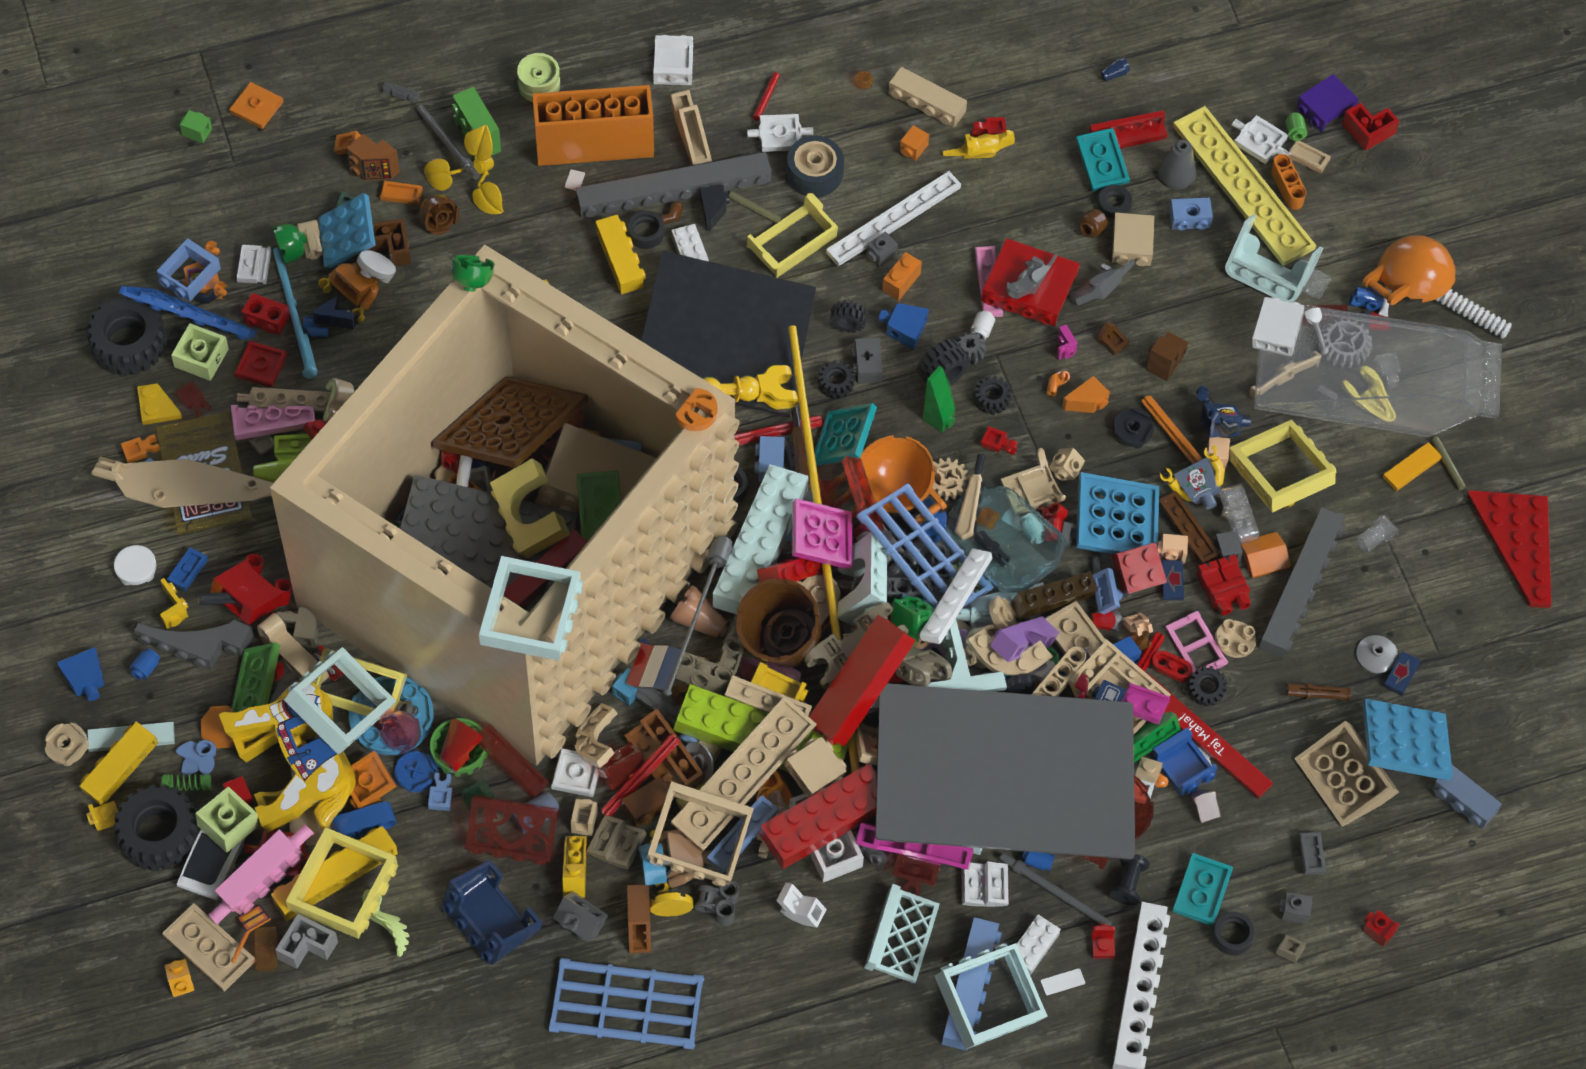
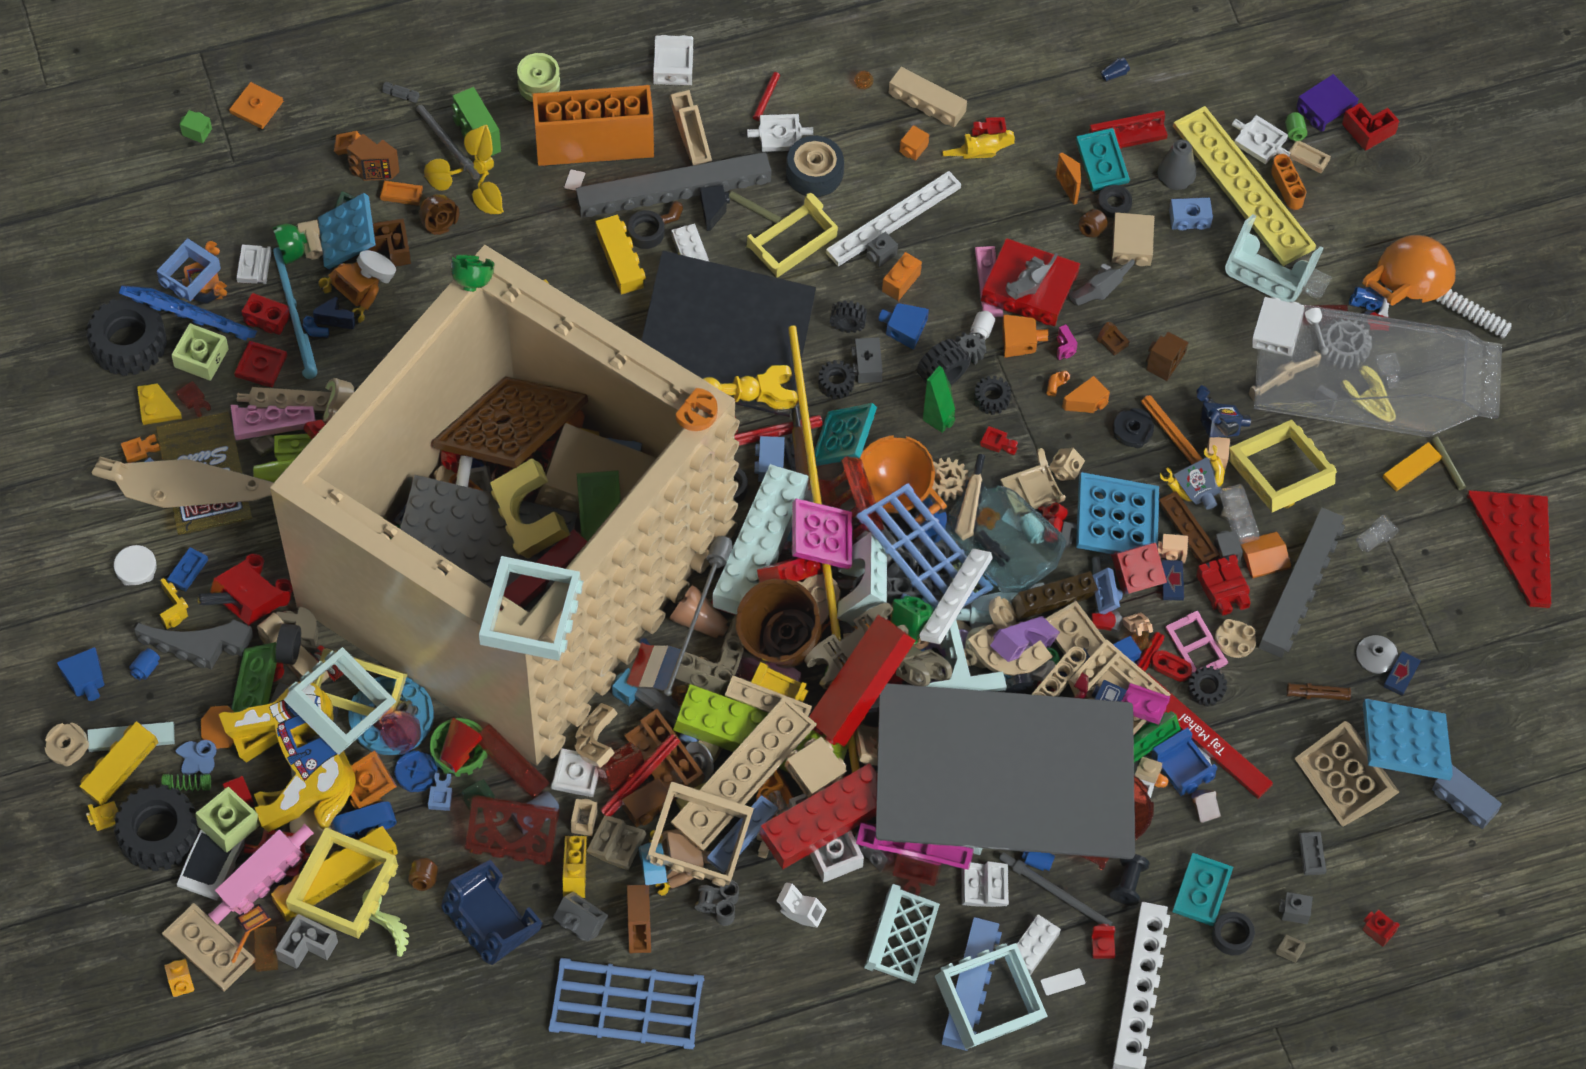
yellow tile [650,892,693,917] -> none
none -> black tyre [276,623,302,665]
none -> reddish brown head [408,858,438,891]
none -> orange torso [1002,315,1048,357]
none -> orange slope [1056,153,1081,205]

